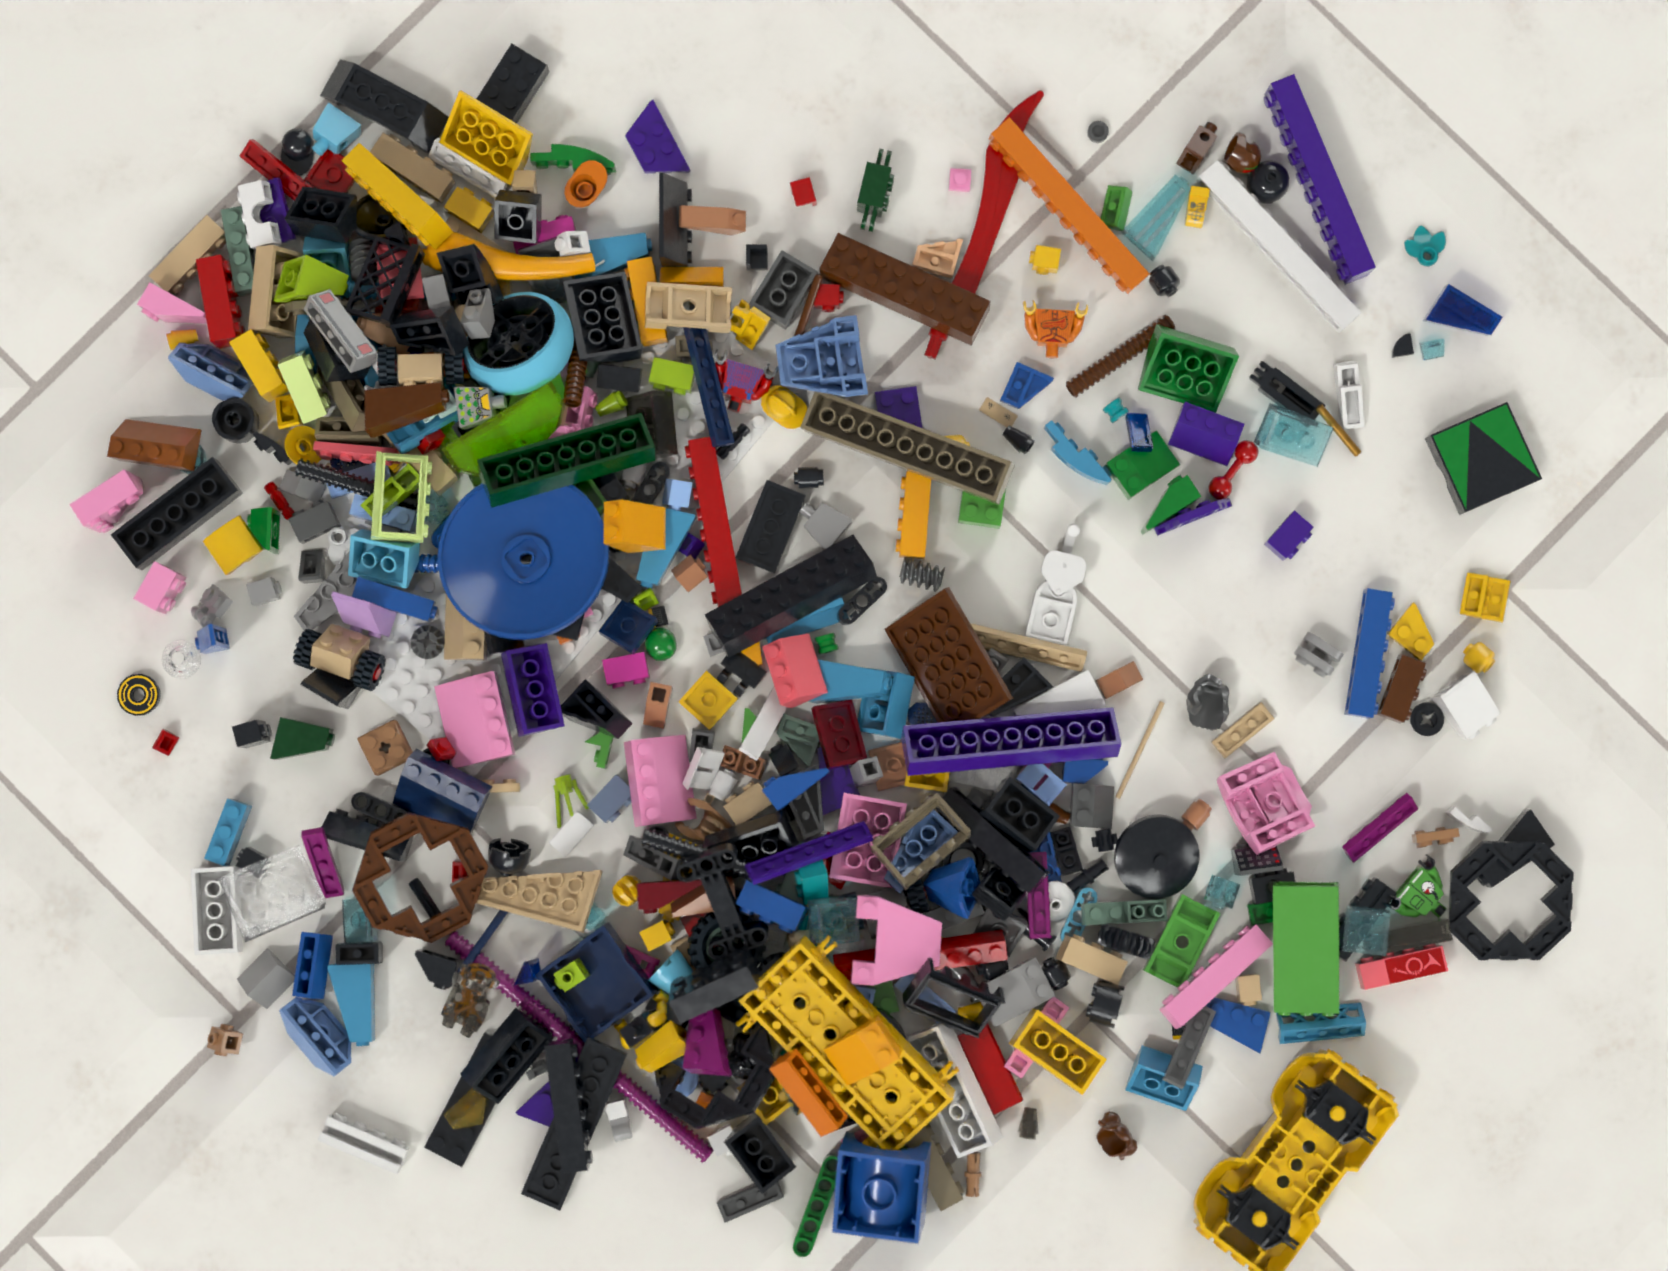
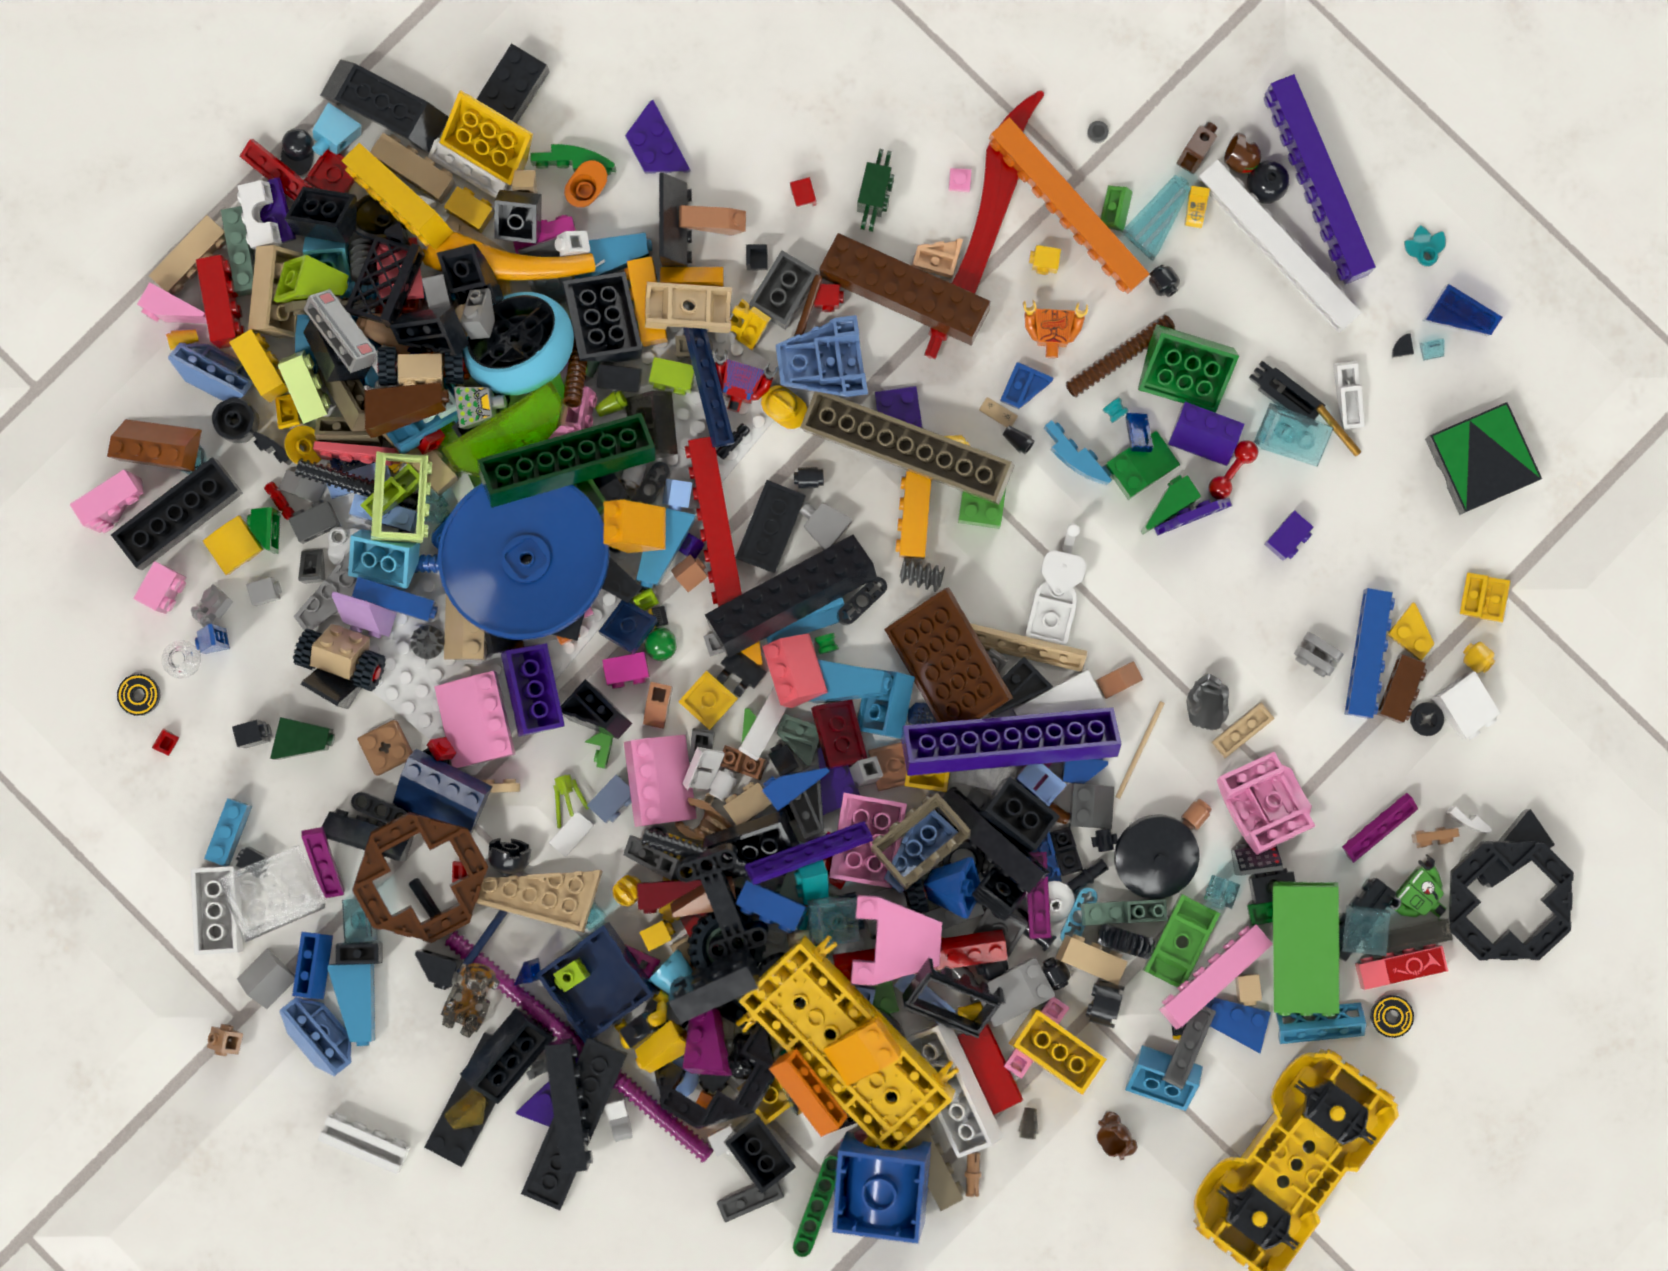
none -> black tile [1370,995,1414,1038]

